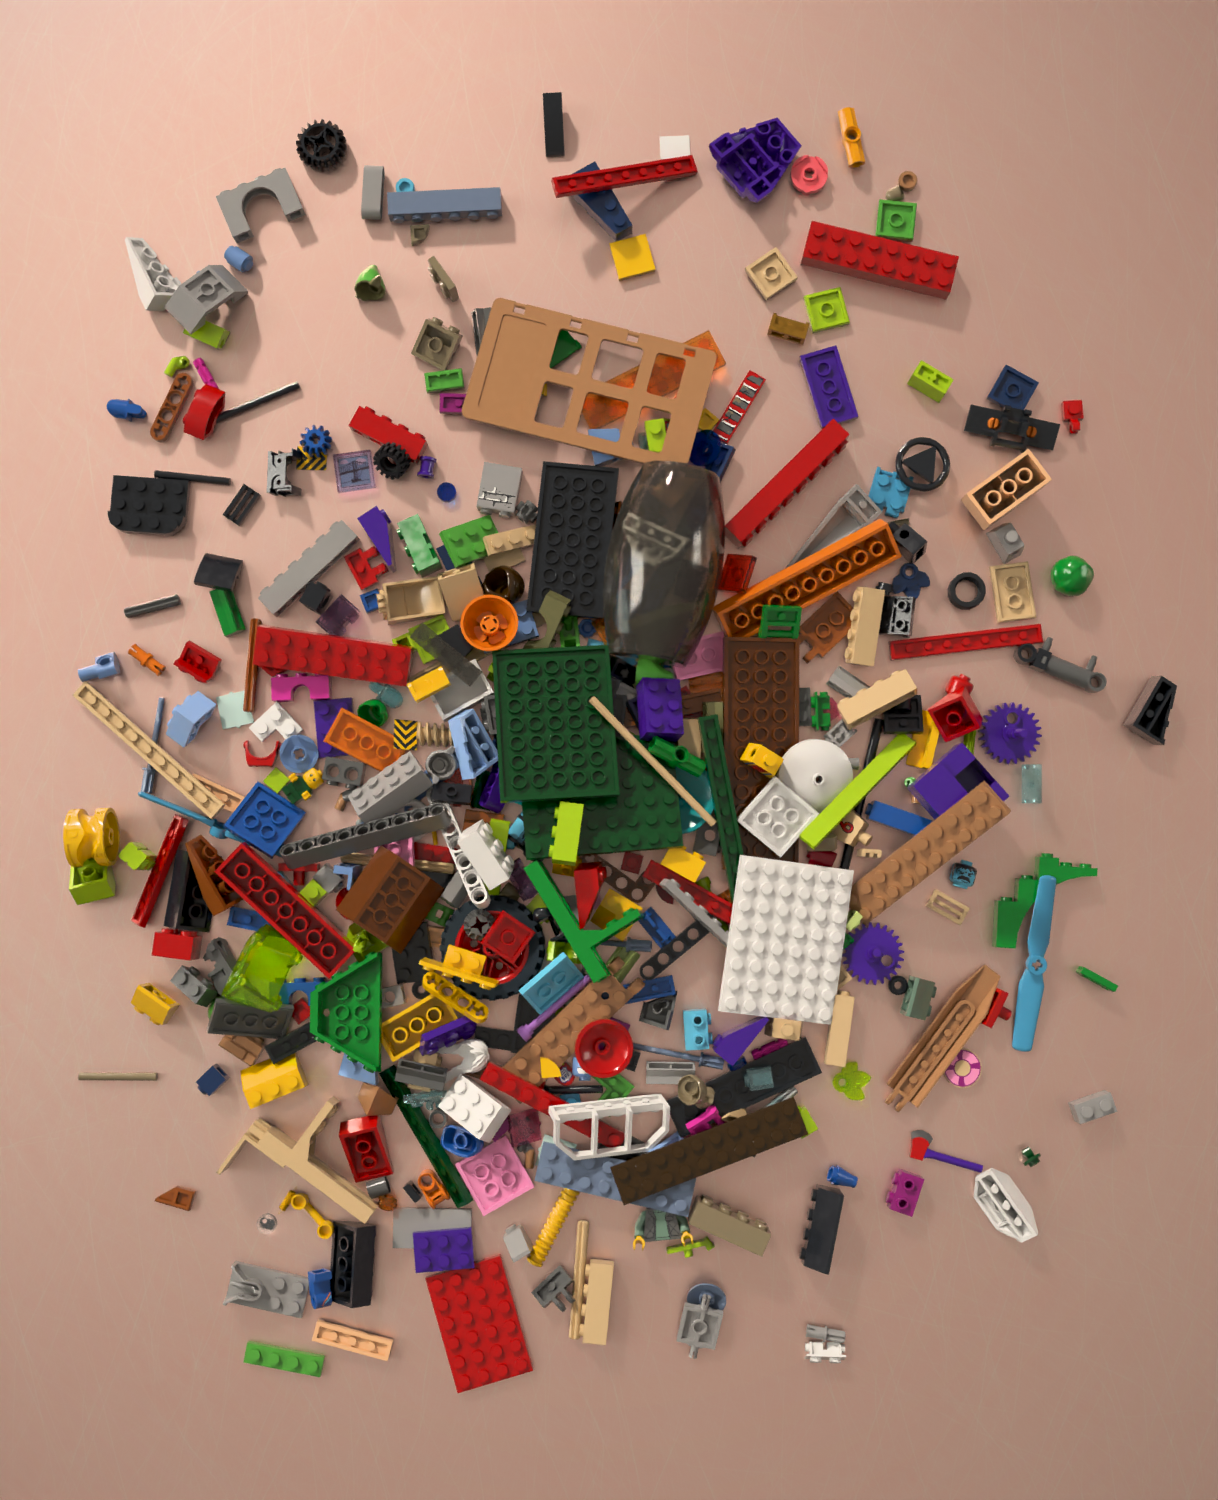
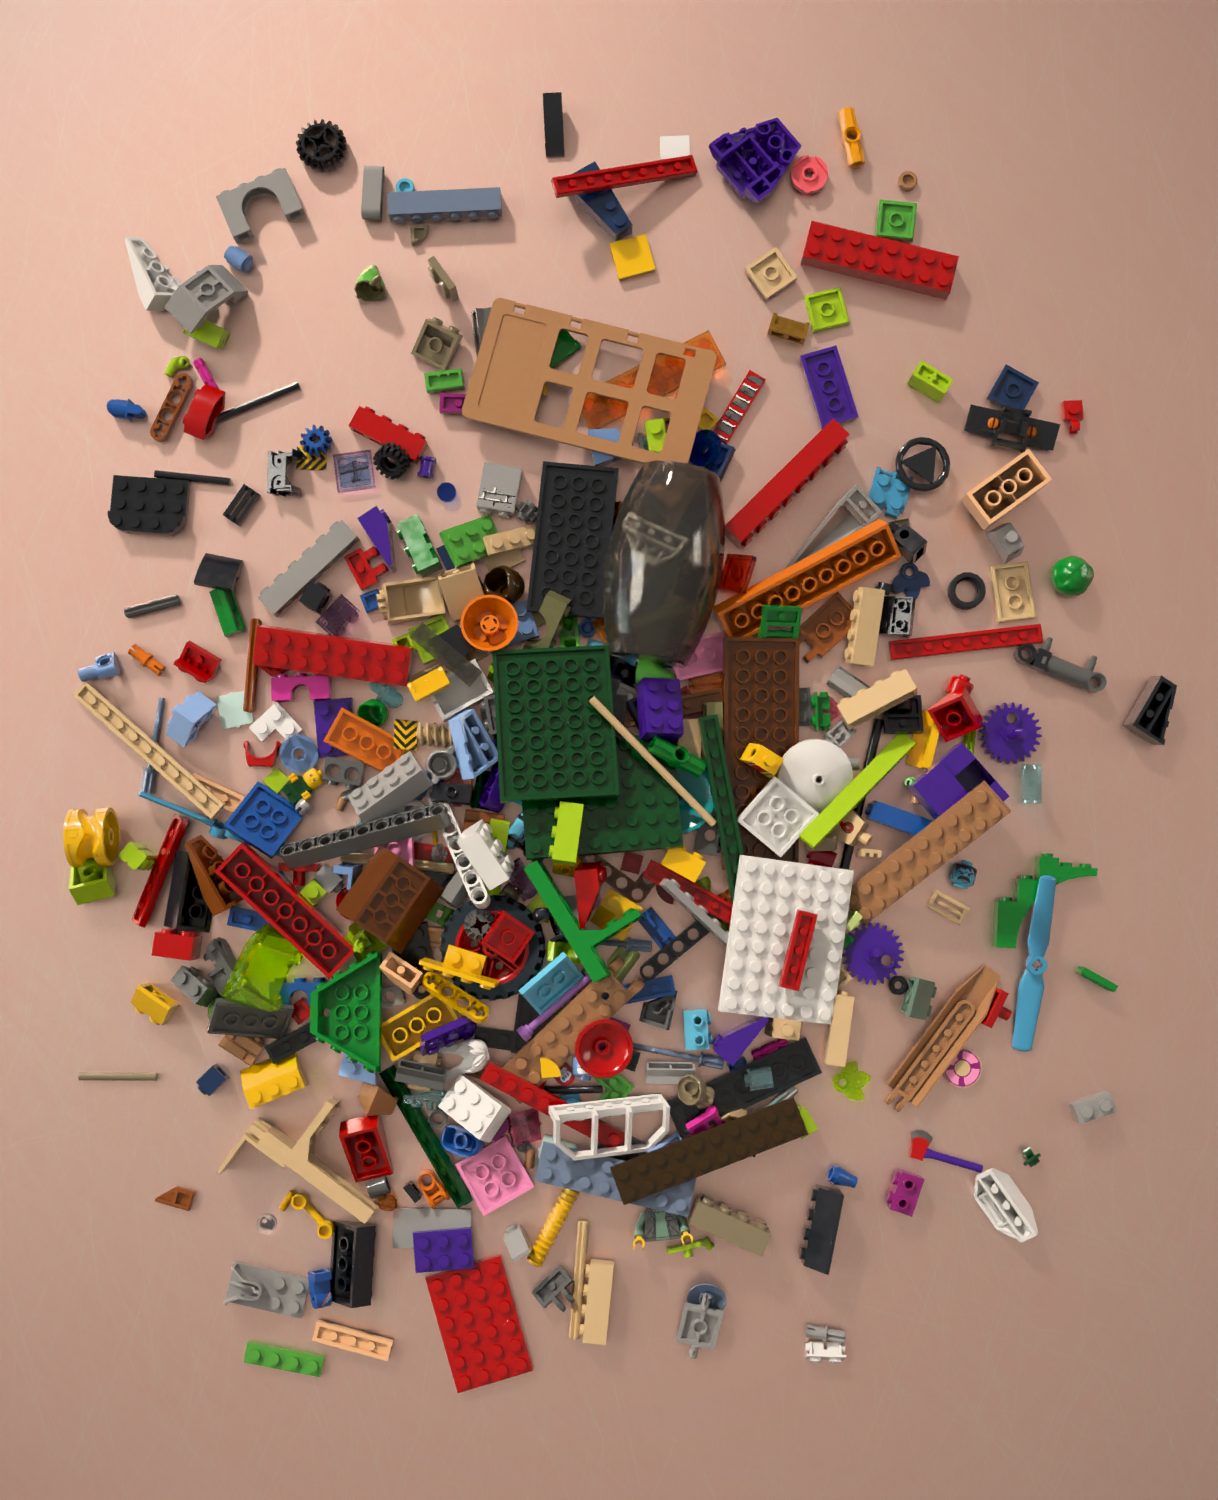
dark tan piece [886,185,905,201] -> none
none -> light grey hinge [295,798,313,815]
none -> light nougat slope [379,952,423,995]
none -> clear light blue plate [432,843,447,863]
none -> red plate [778,909,818,991]

